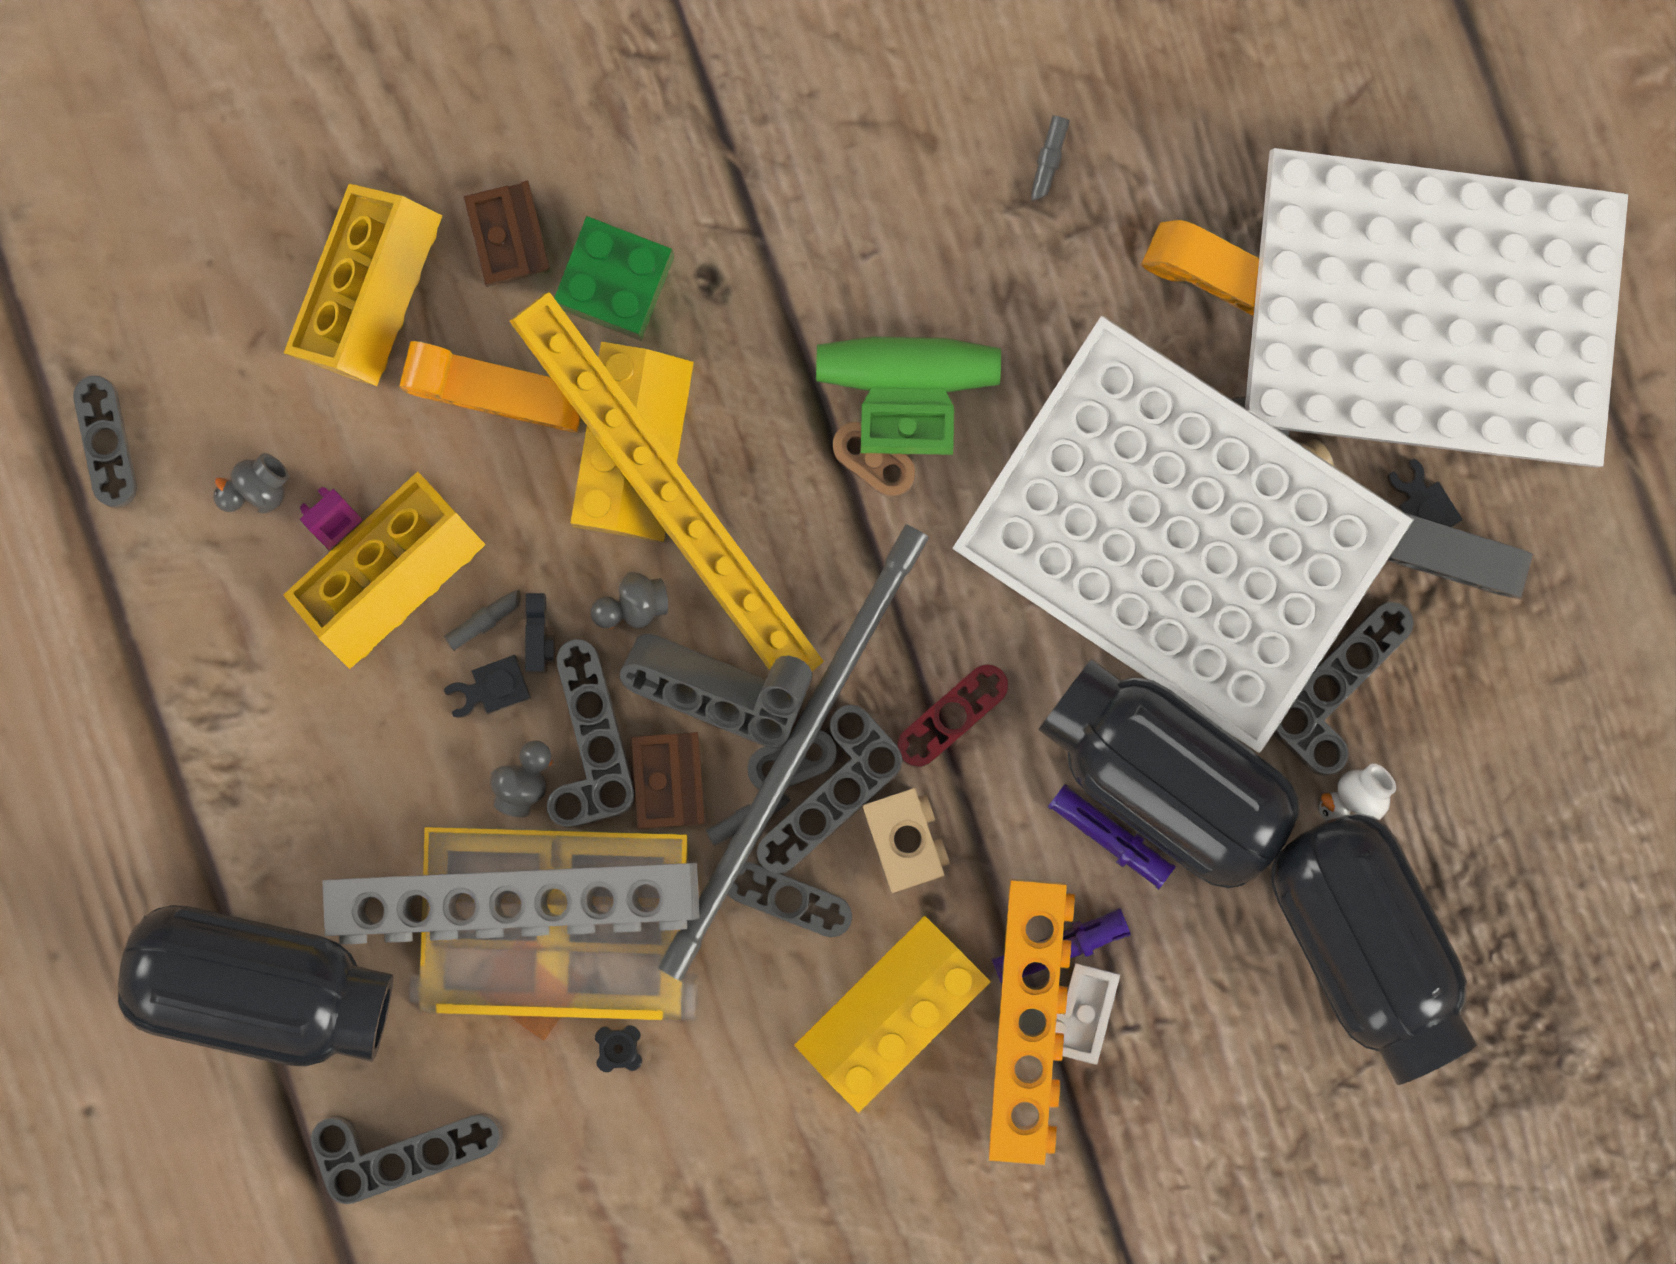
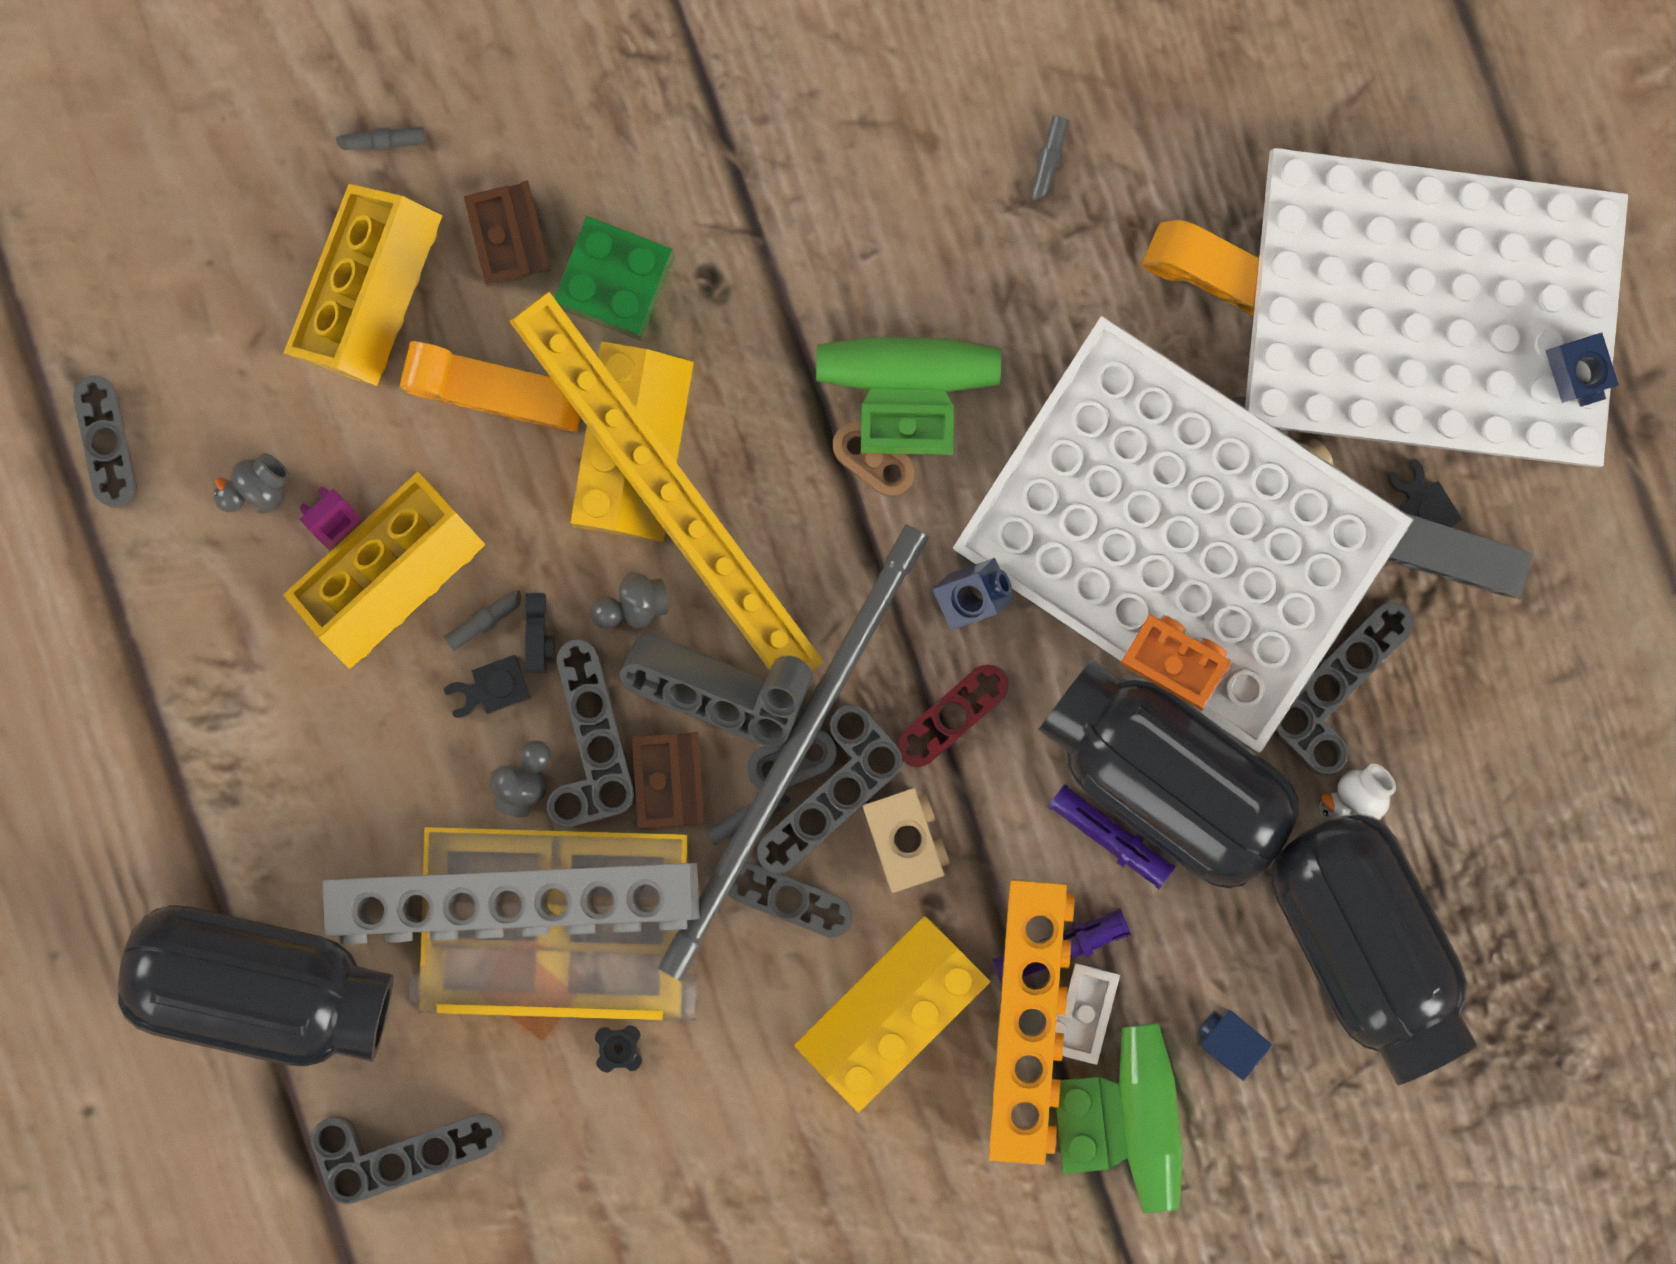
none -> dark grey piece [336,127,425,151]
none -> dark blue brick [932,558,1014,630]
none -> bright green plate [1056,1023,1183,1213]
none -> orange bracket [1121,614,1231,711]
none -> dark blue brick [1197,1009,1273,1081]
none -> dark blue brick [1545,332,1619,407]

